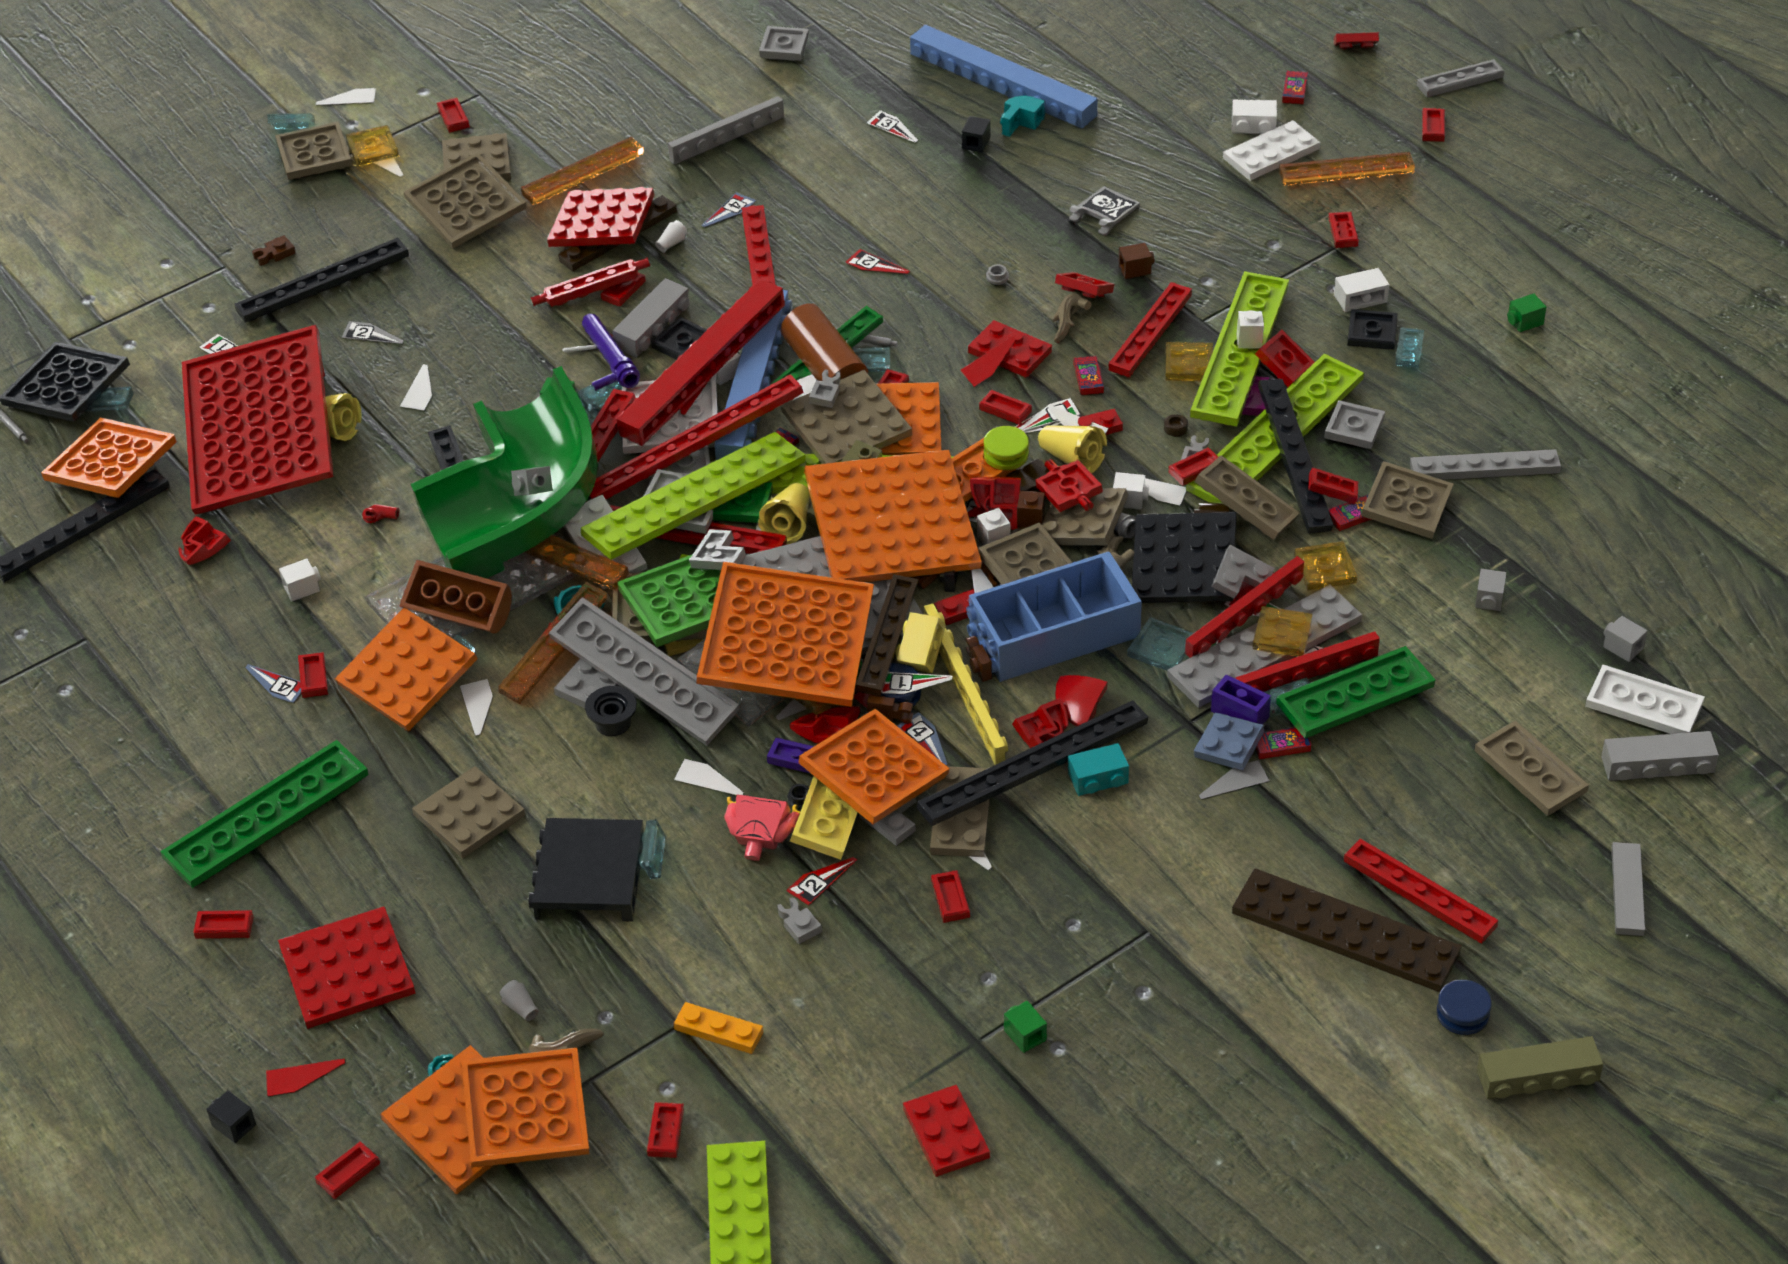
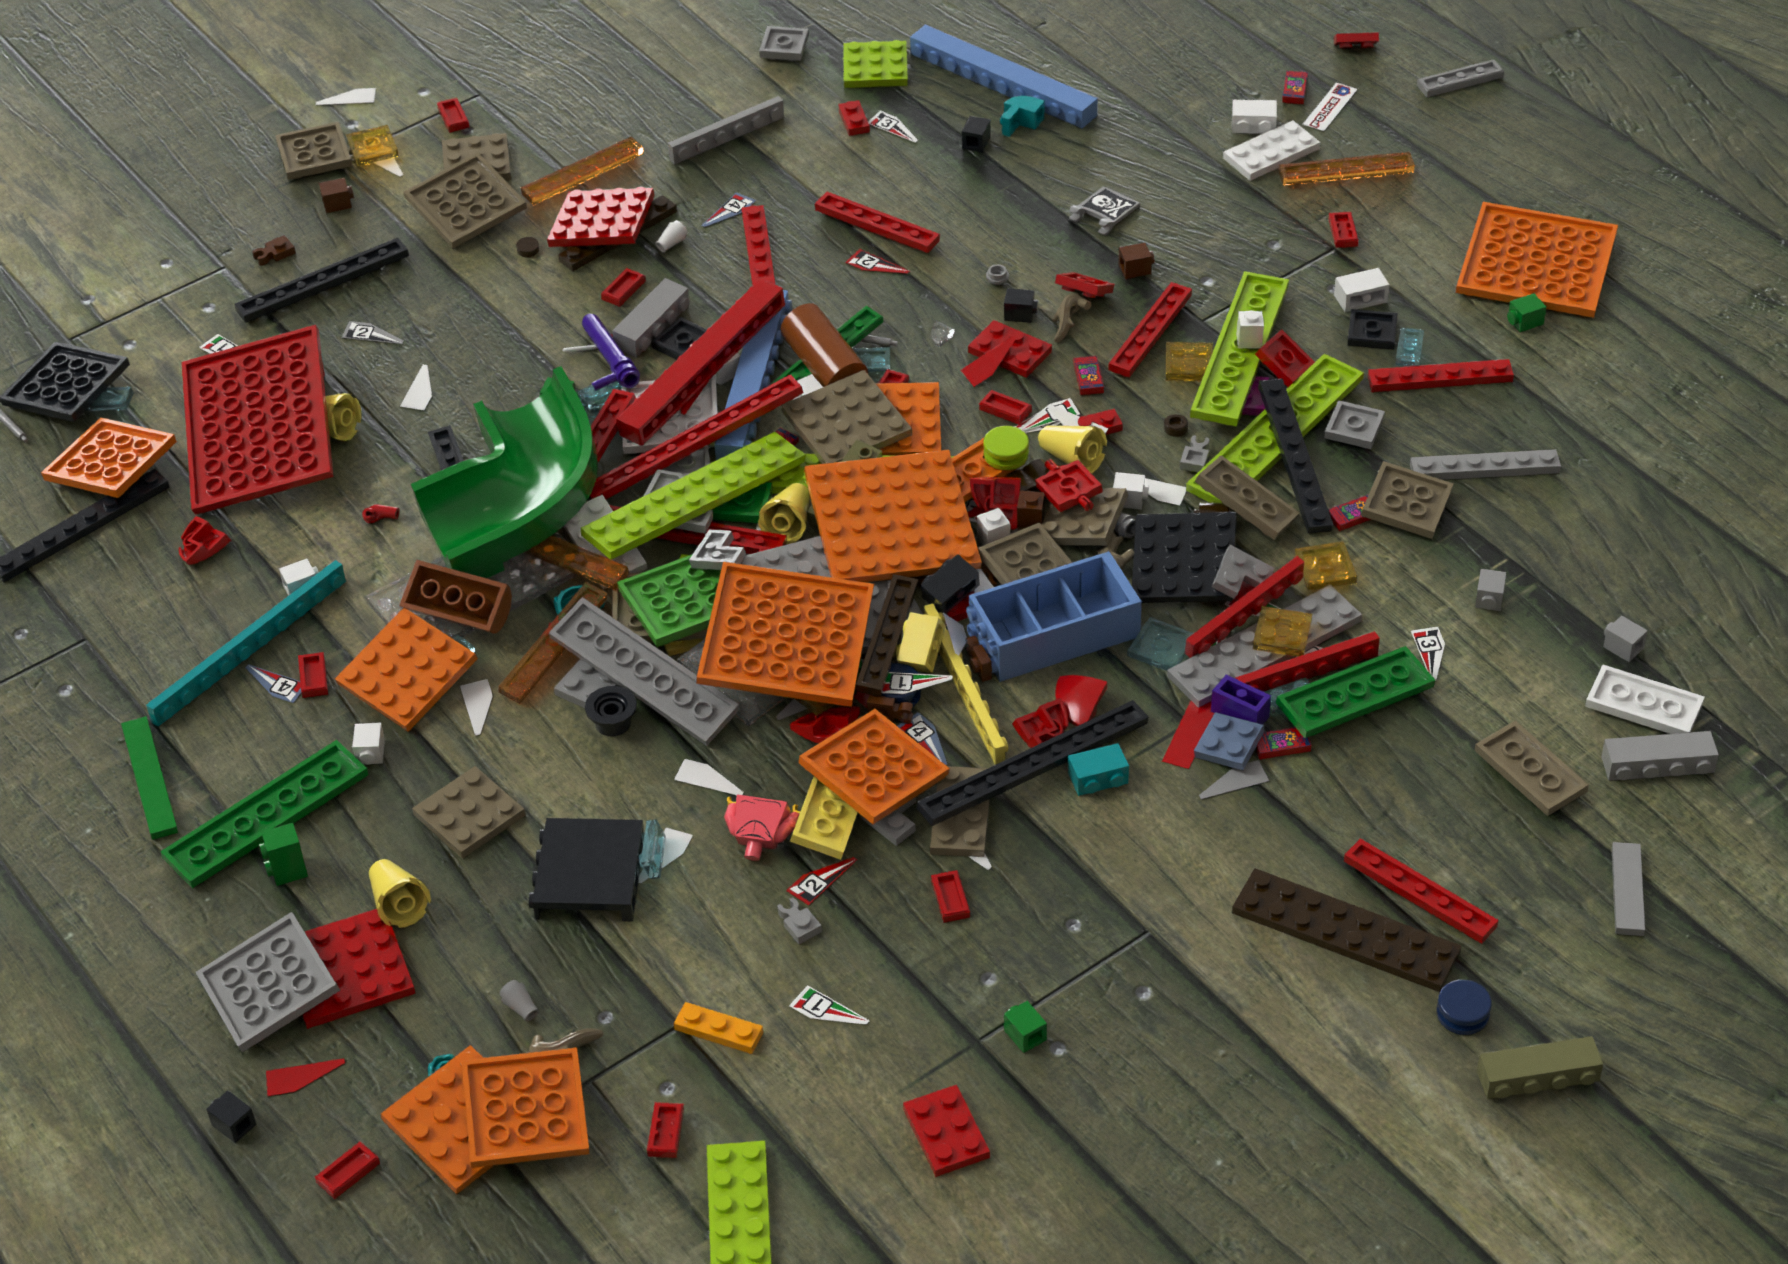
red tile [193,910,254,939] -> none
clear light blue plate [267,113,315,129] -> none
light grey brick [511,466,553,496] -> none
red plate [531,258,651,307] -> none
dark purple plate [767,738,814,773] -> none
black plate [787,784,809,808] -> none
light grey plate [809,369,841,408] -> none
red tile [1168,447,1218,486] -> none
red plate [1308,468,1358,504] -> none
red tile [1422,108,1445,142] -> none
none -> green tile [121,716,178,840]
none -> teal plate [146,560,346,727]
none -> light grey plate [196,912,340,1052]
none -> green brick [259,823,308,886]
none -> reddish brown brick [319,178,354,213]
none -> white brick [352,723,385,765]
none -> light yellow cone [369,859,431,928]
none -> dark brown tile [516,237,539,257]
none -> white sticker [639,828,693,883]
none -> sticker [789,985,870,1025]
none -> red plate [815,192,940,253]
none -> red plate [838,100,870,136]
none -> lime plate [843,40,908,88]
none -> black brick [921,554,980,616]
none -> clear tile [931,320,955,348]
none -> white sticker [943,613,967,655]
none -> black brick [1004,288,1038,323]
none -> red sticker [1162,701,1214,769]
none -> white sticker [1303,83,1357,131]
none -> red plate [1367,359,1514,392]
none -> sticker [1411,627,1445,680]
none -> orange plate [1456,202,1618,318]

